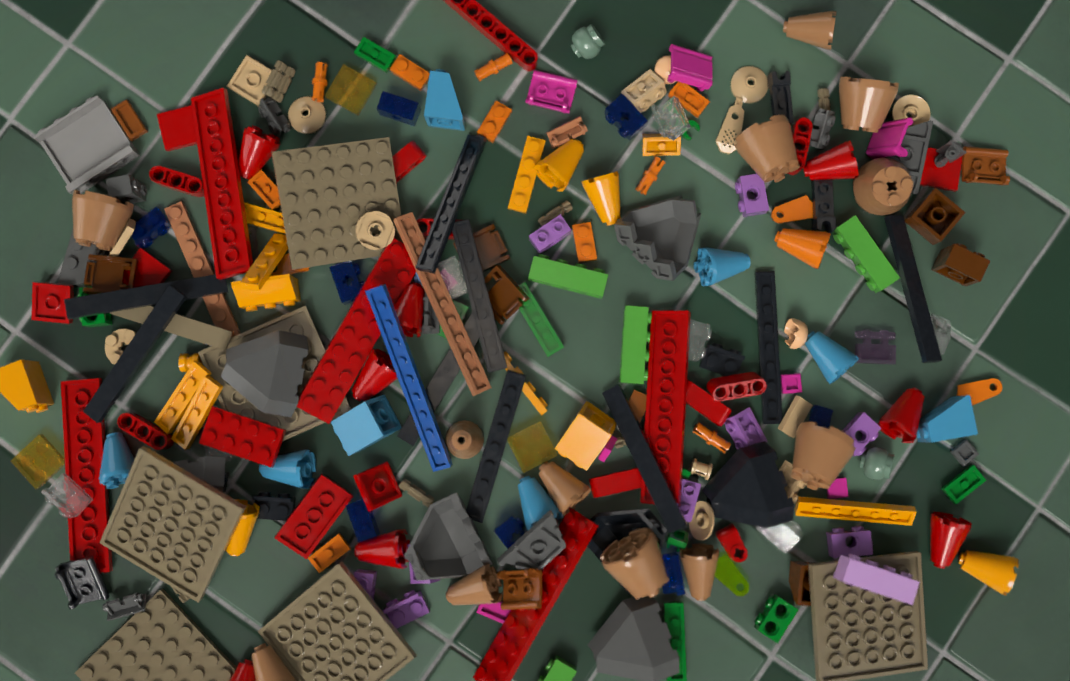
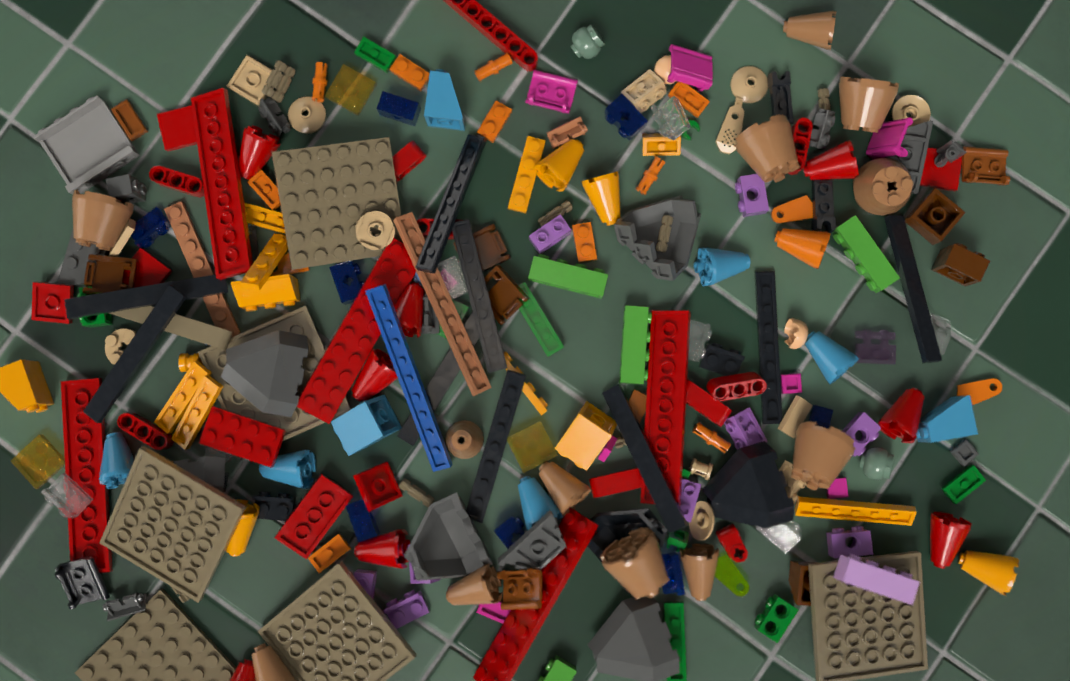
none -> dark tan axle [656,215,673,253]

